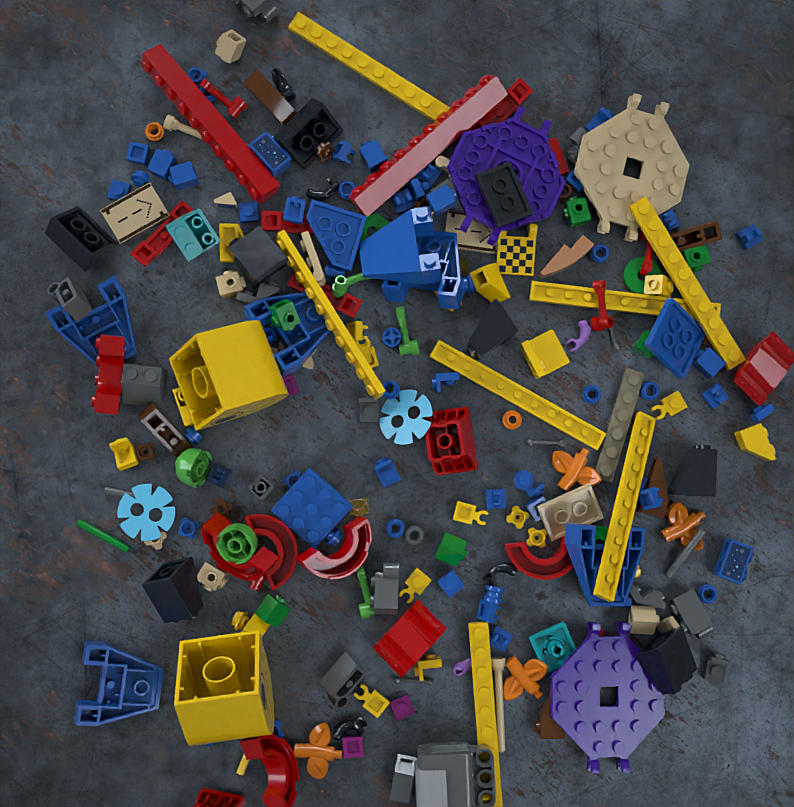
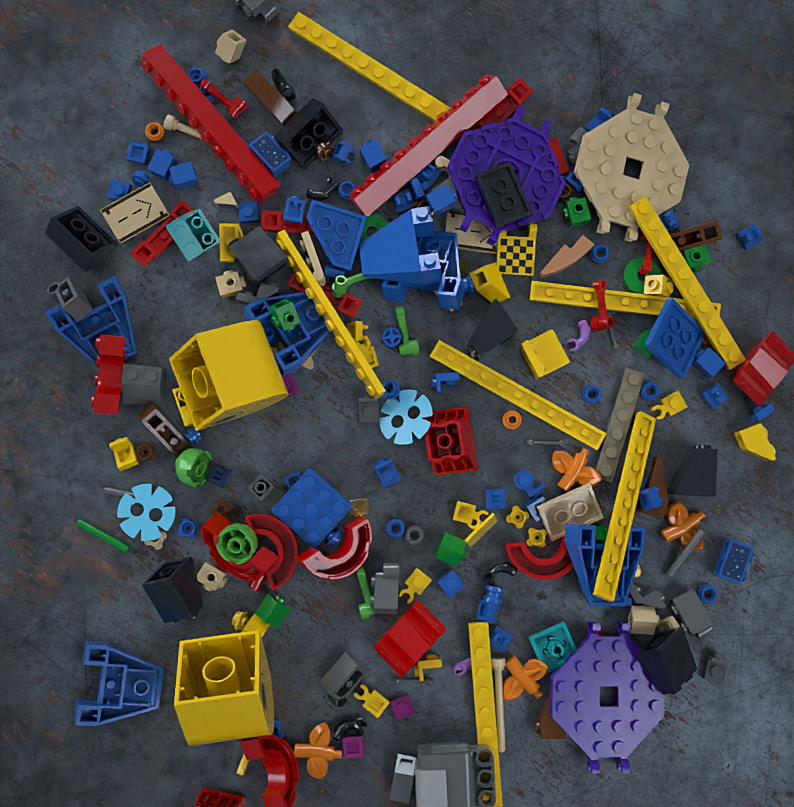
none -> yellow piece [465,513,498,548]

